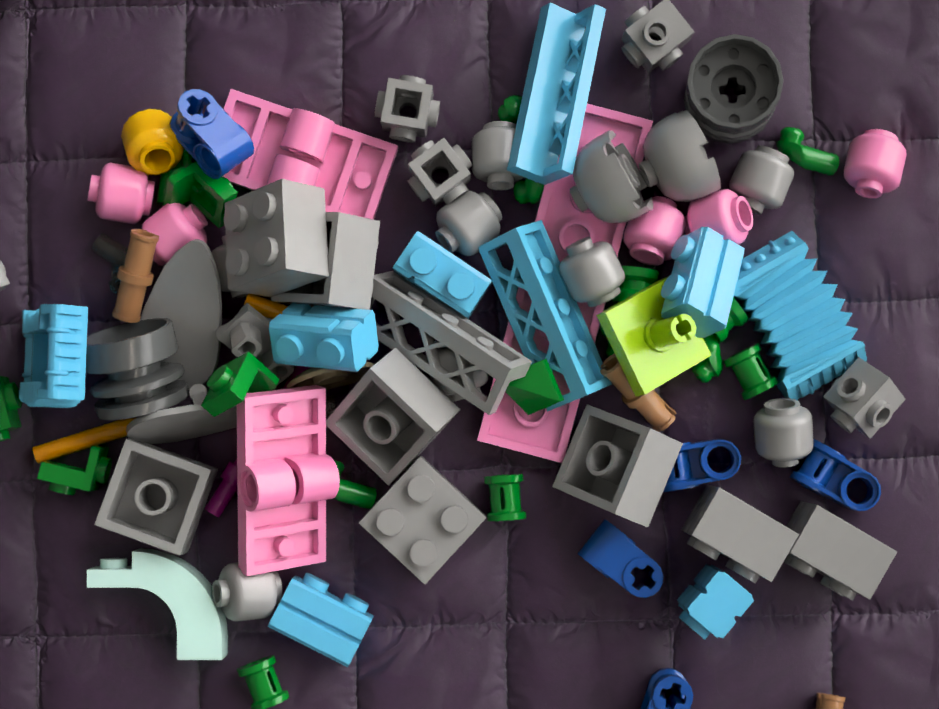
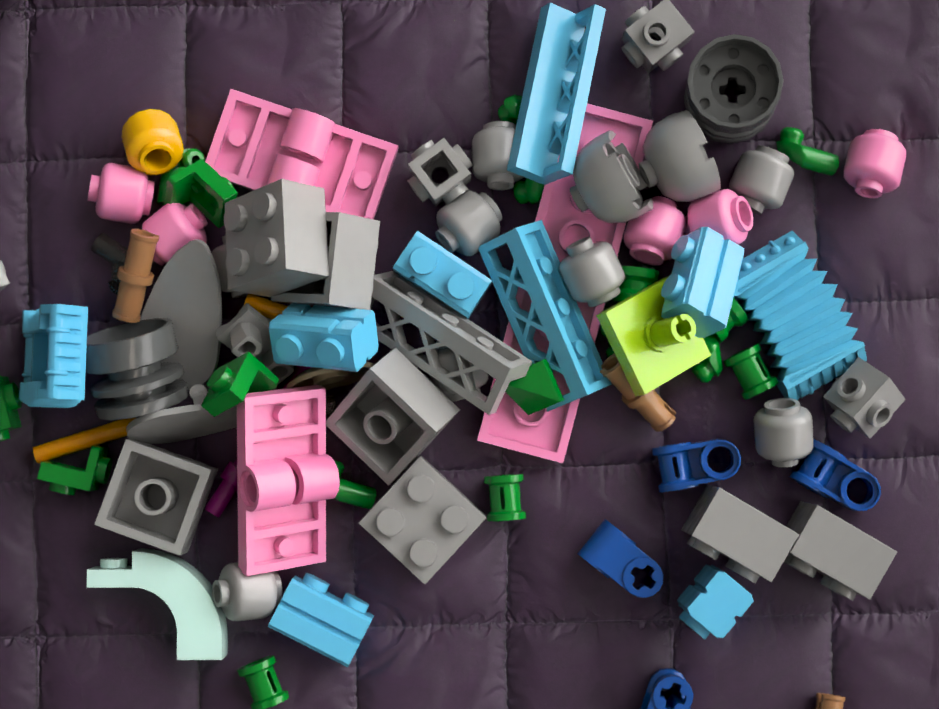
blue piece [170,89,254,179] -> none
light grey brick [375,75,440,143] -> none
light grey brick [552,404,683,527] -> none

